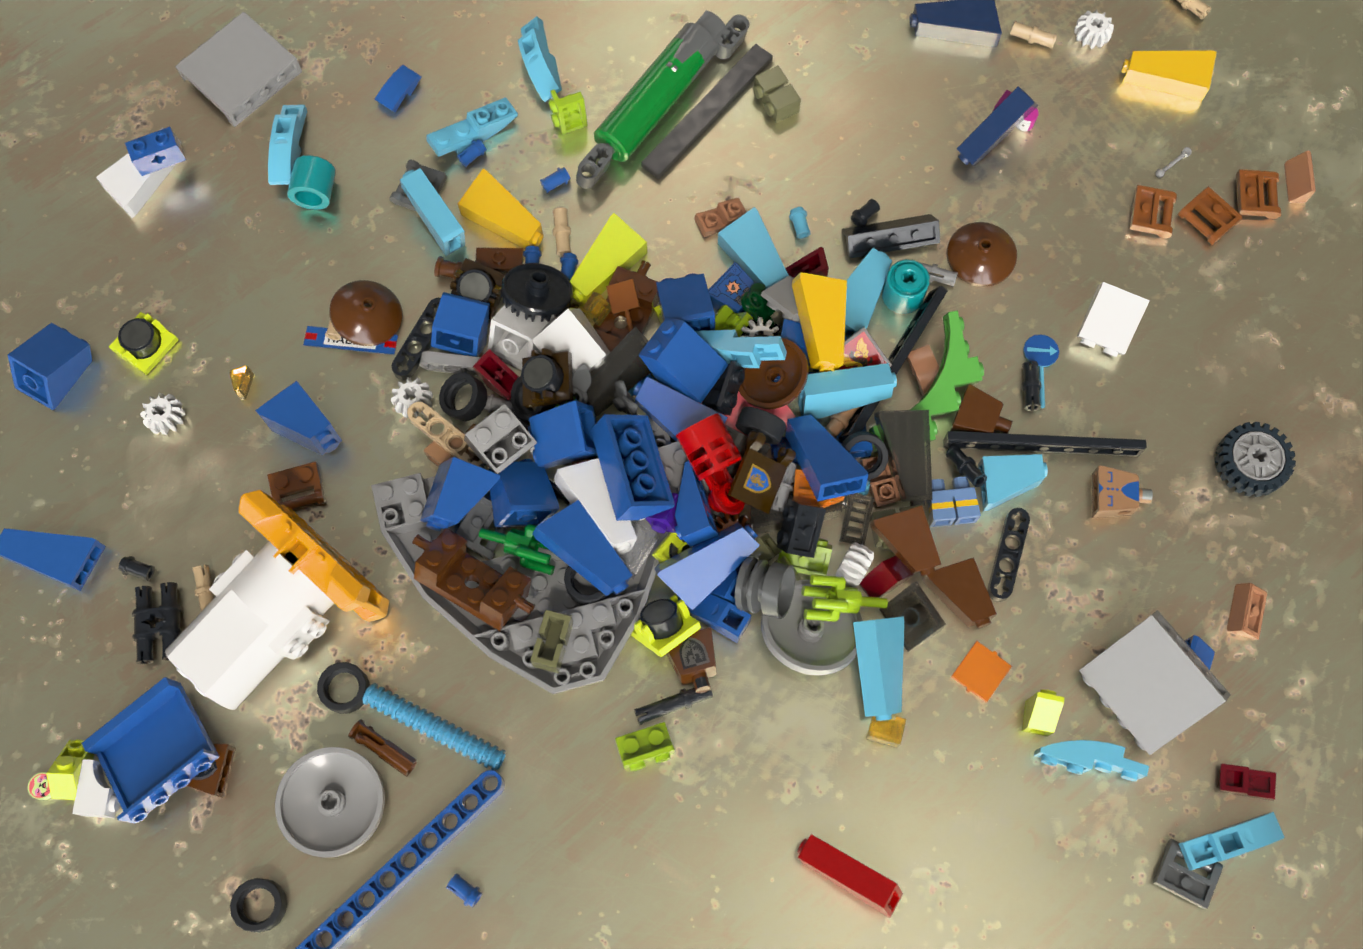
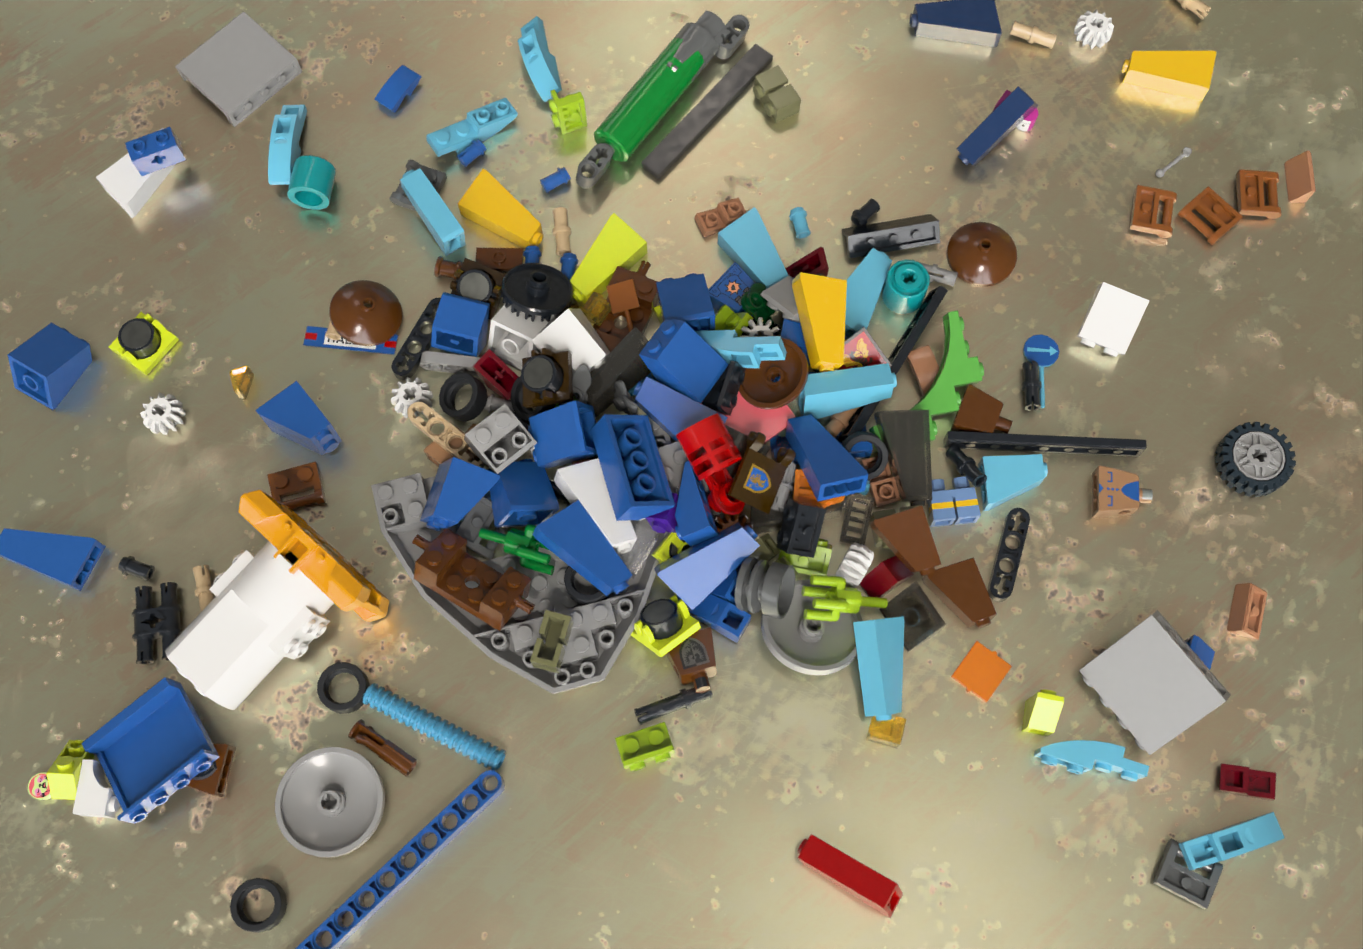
blue pin [446,874,482,907] -> none
black tyre [735,407,786,444] -> none

